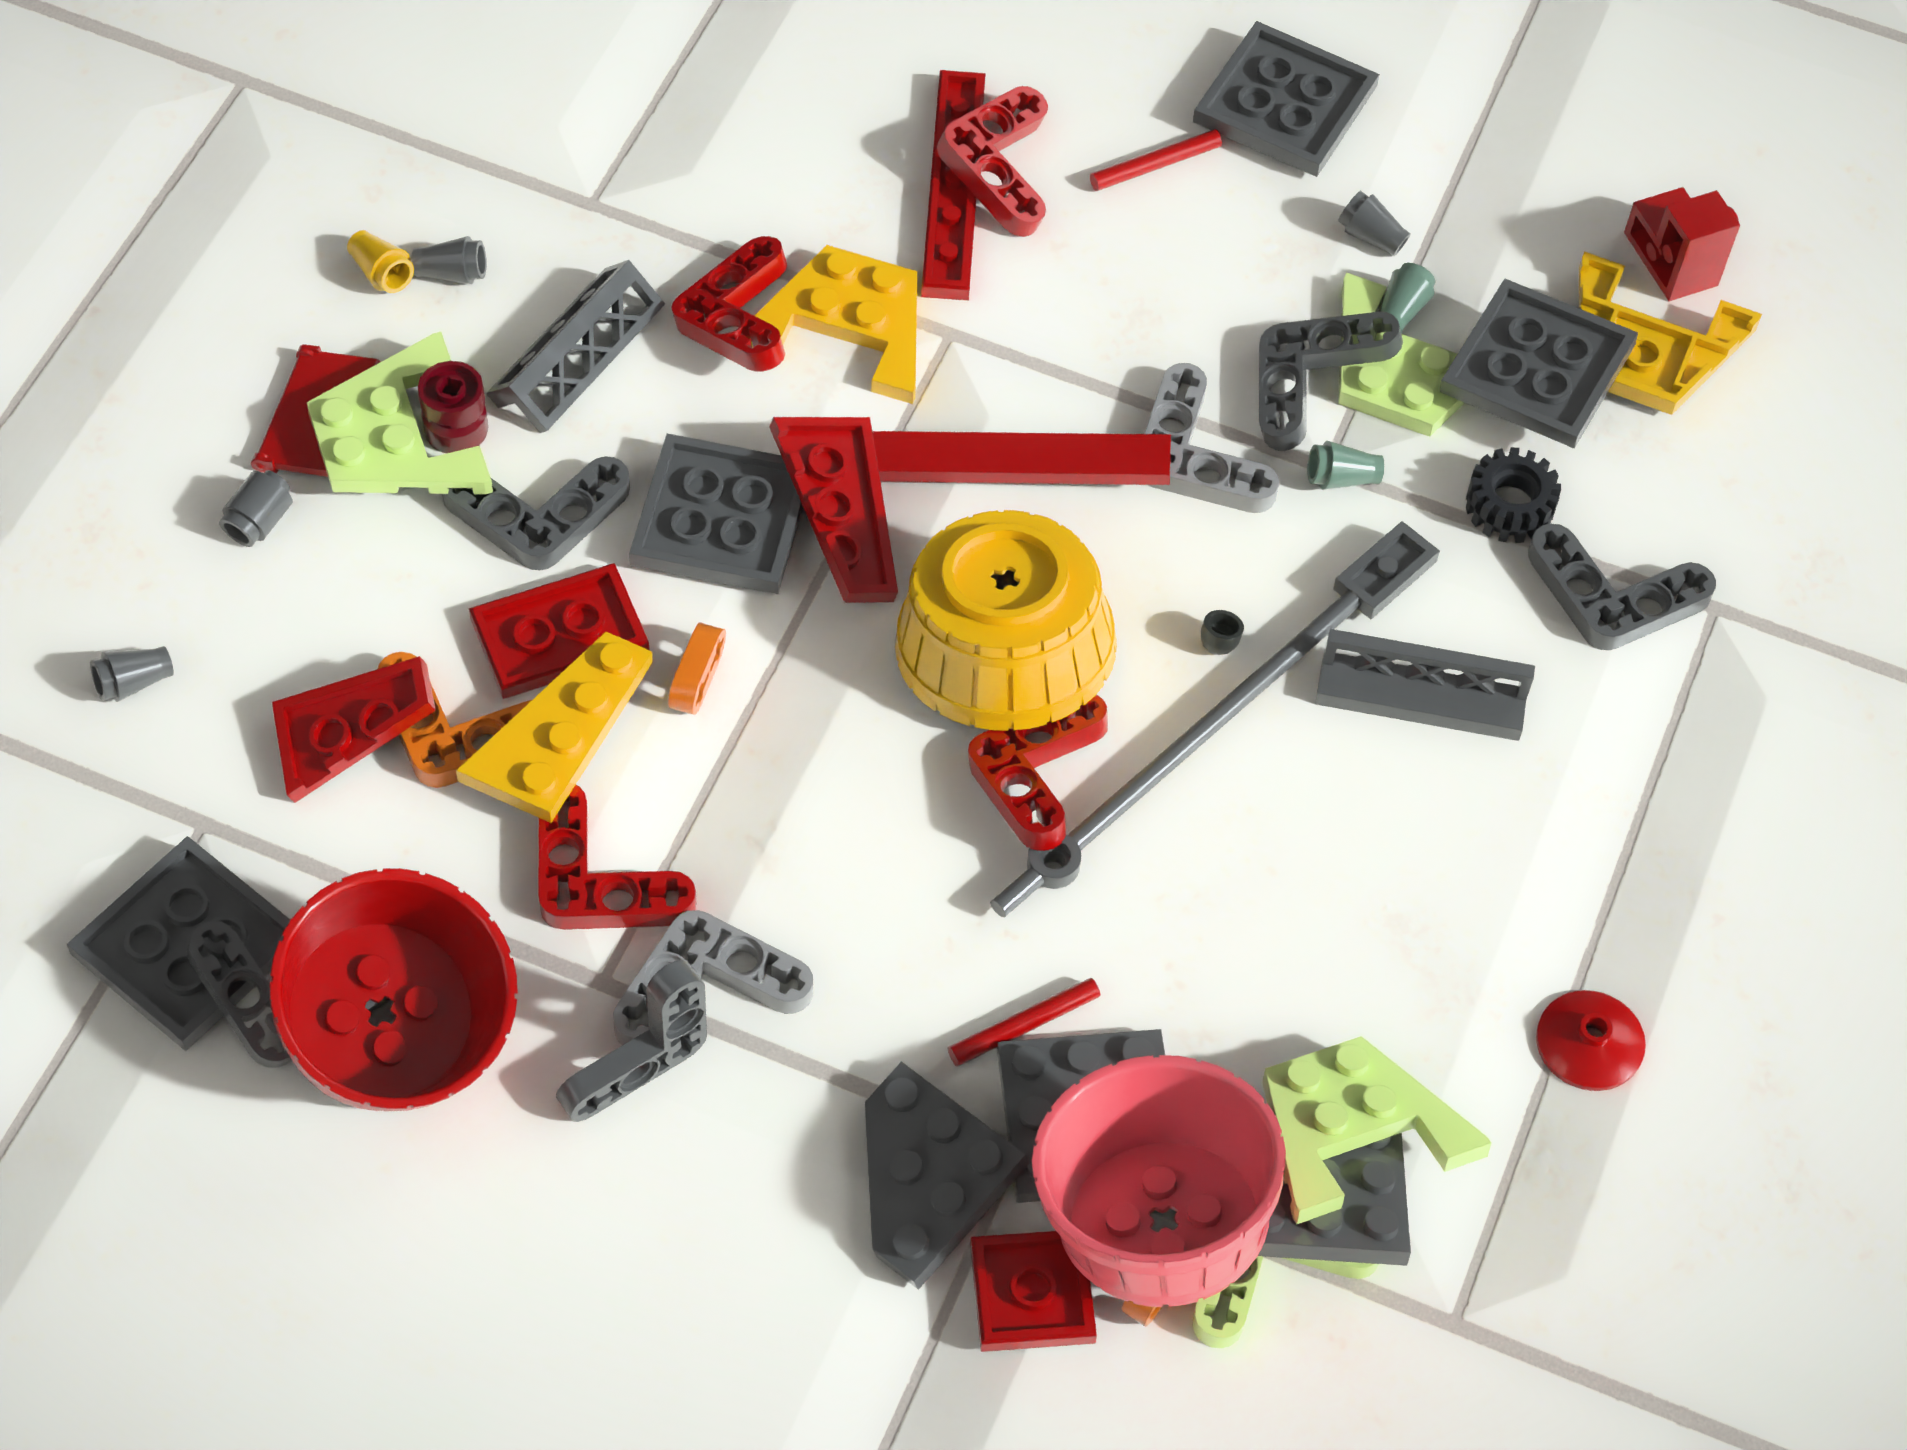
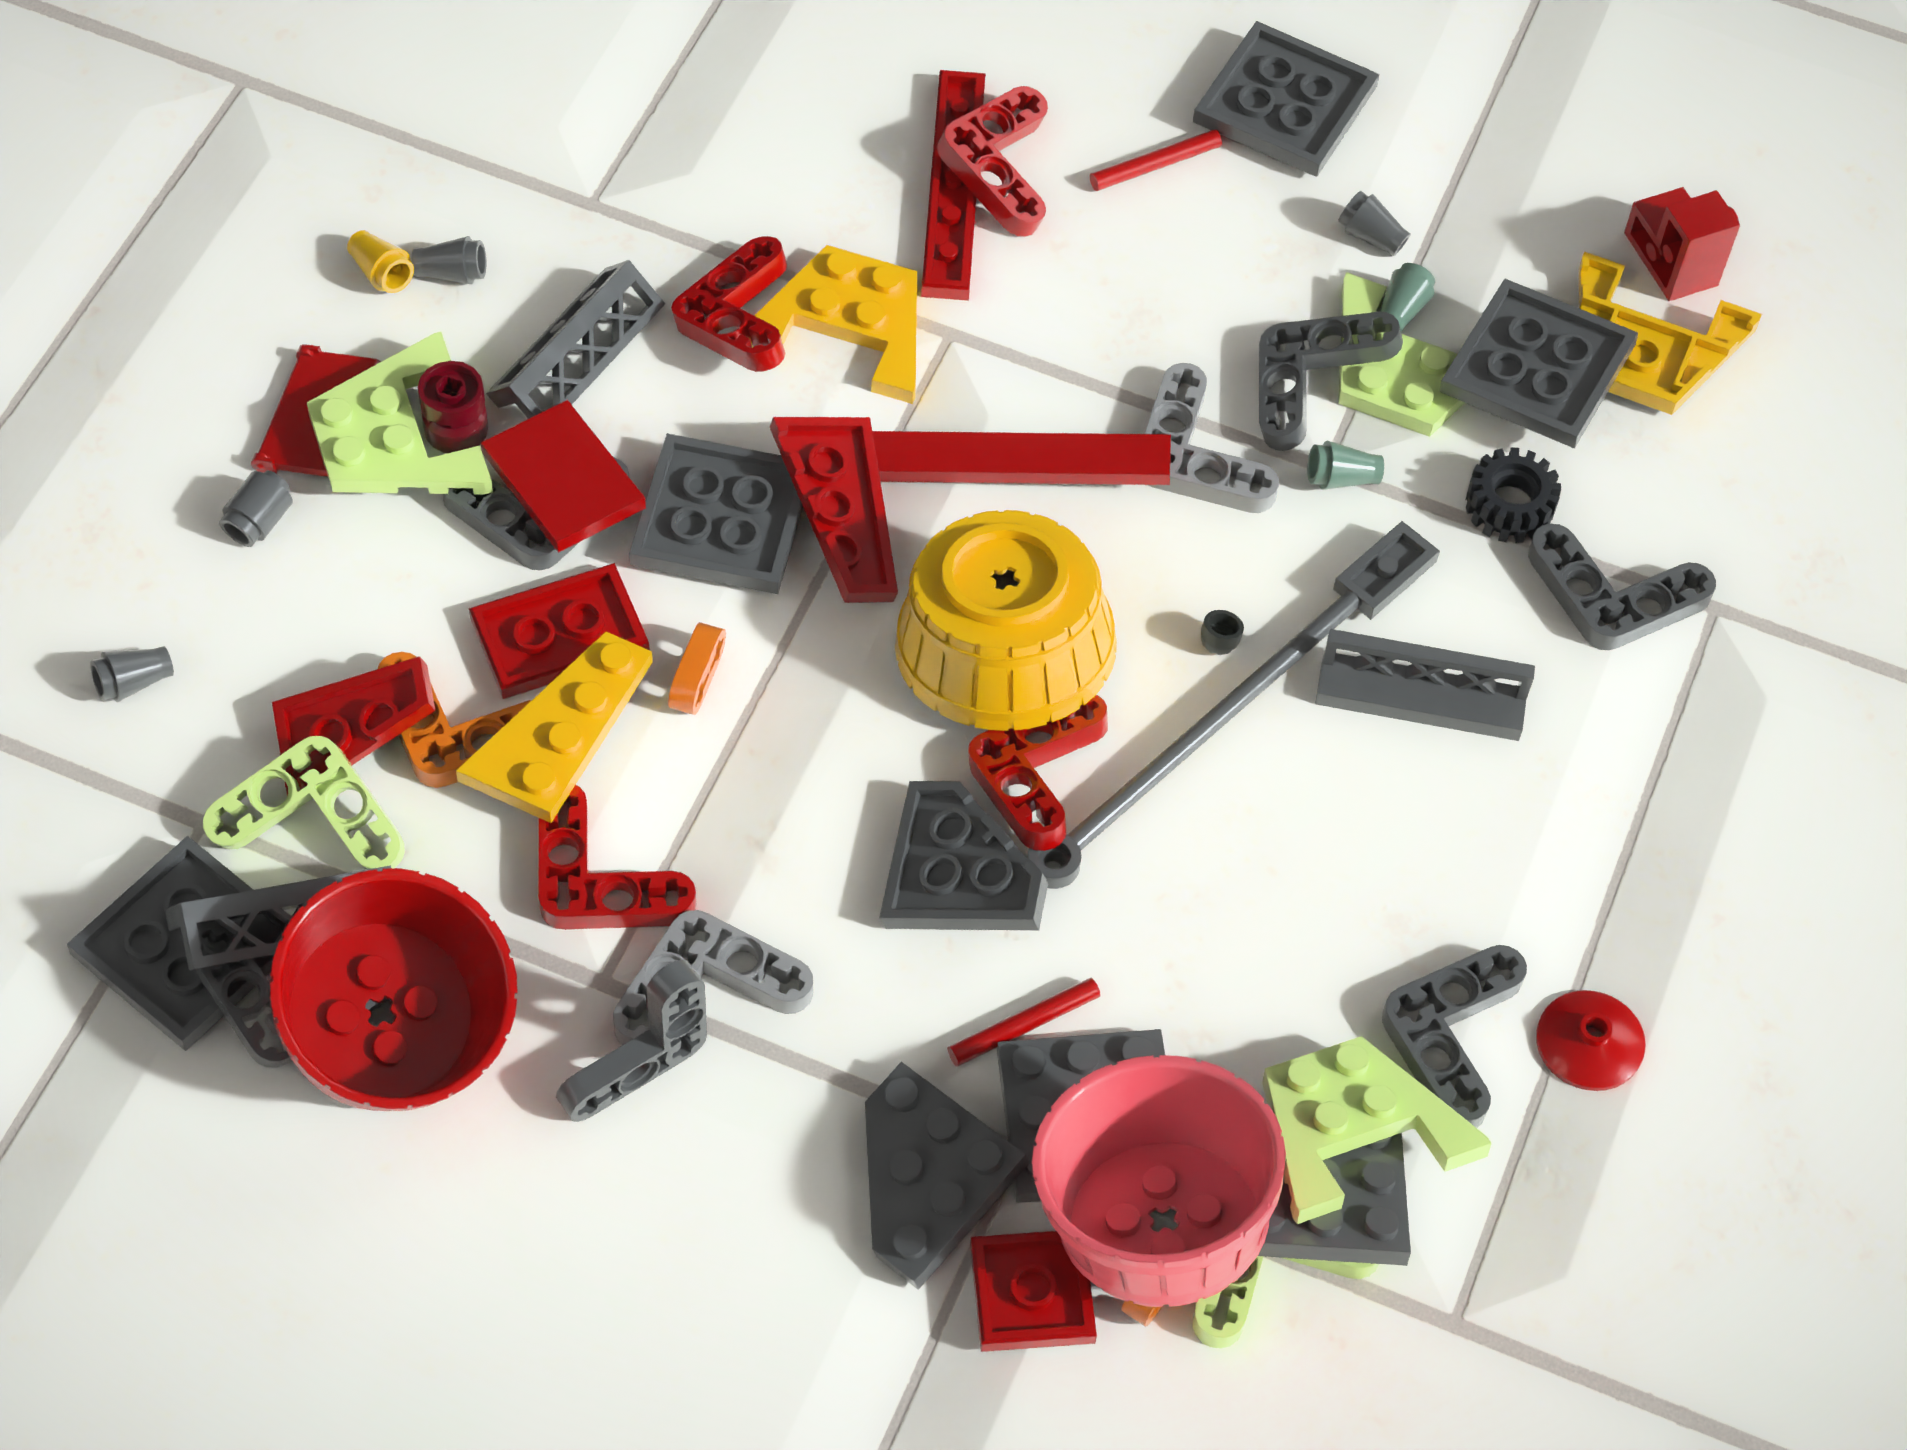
none -> dark grey fence [165,865,391,971]
none -> yellowish green beam [203,736,405,869]
none -> red tile [481,400,646,553]
none -> dark grey plate [879,781,1048,931]
none -> dark grey beam [1382,945,1527,1128]

